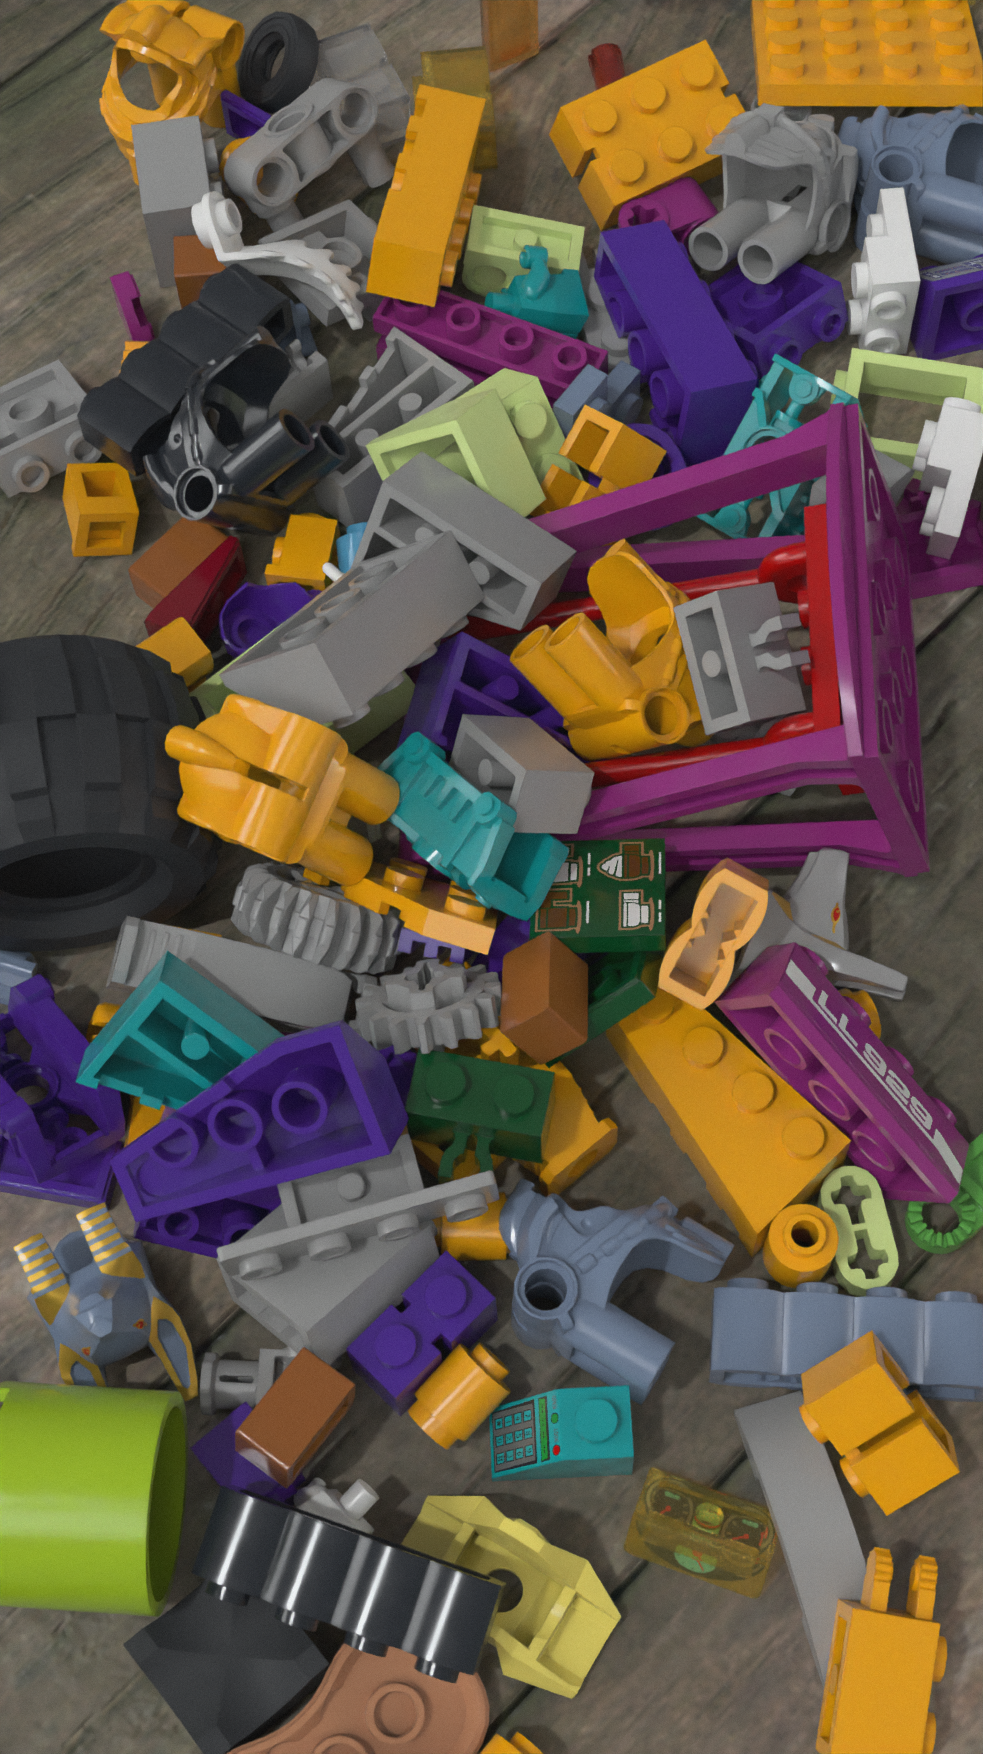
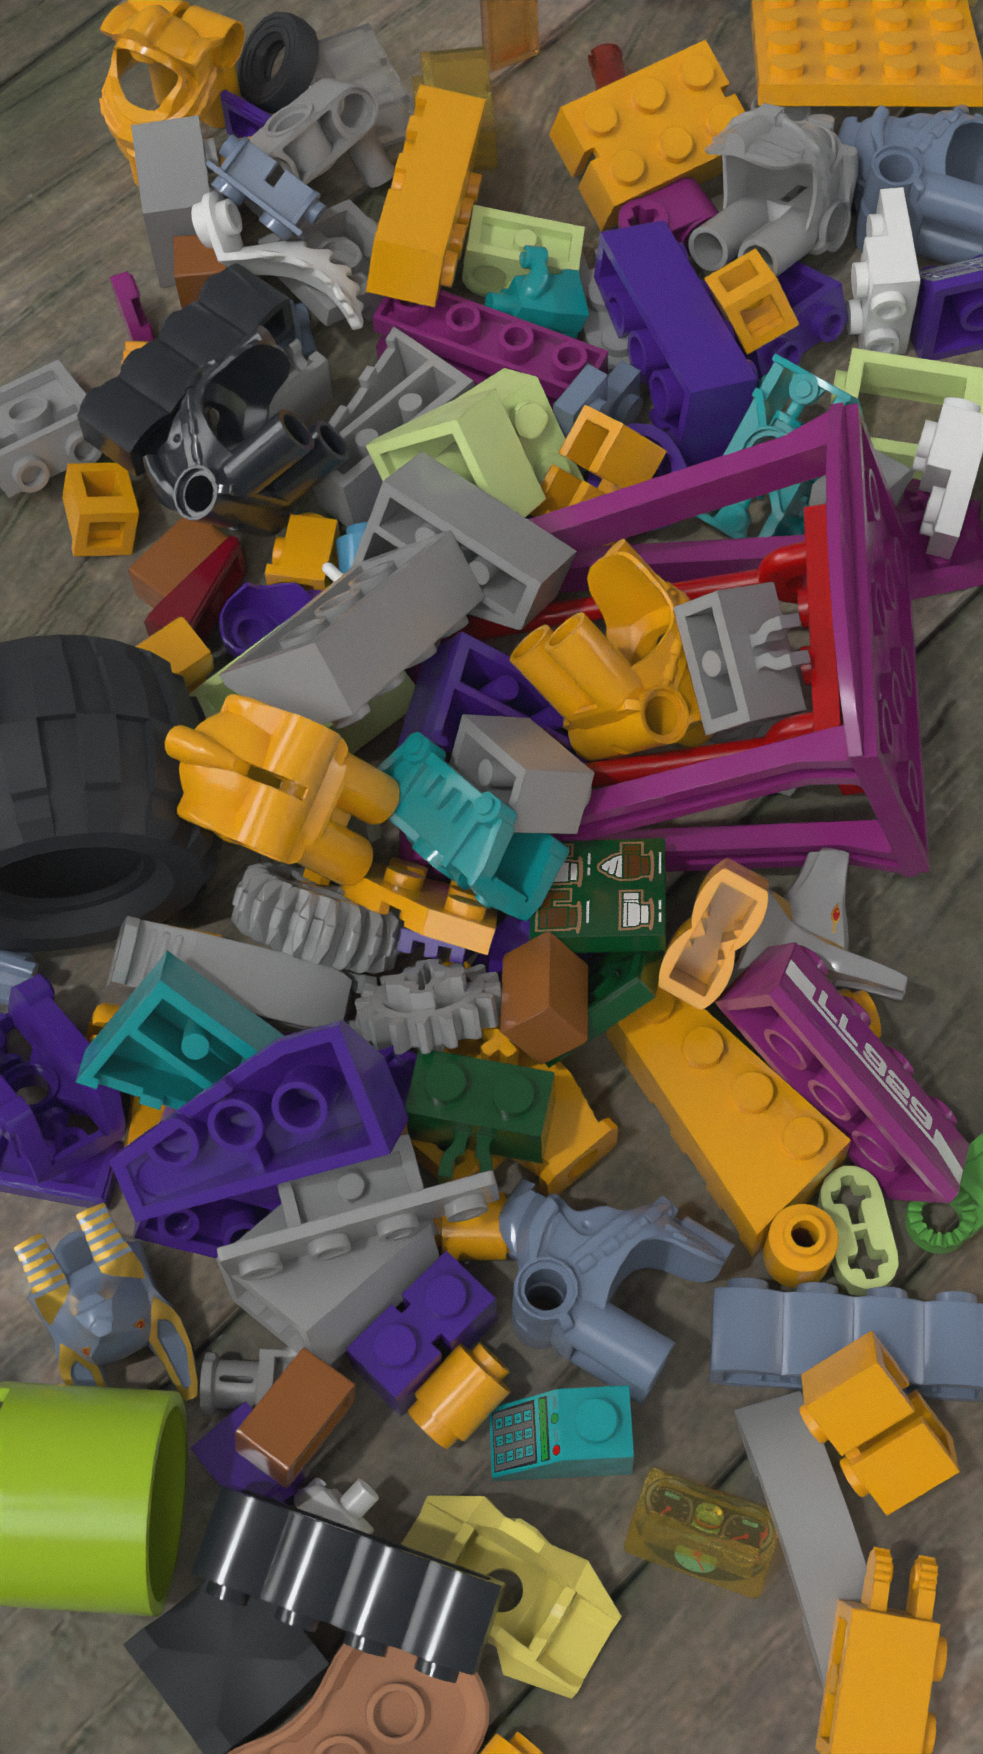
none -> sand blue hinge [205,134,326,242]
none -> light orange brick [704,248,799,355]

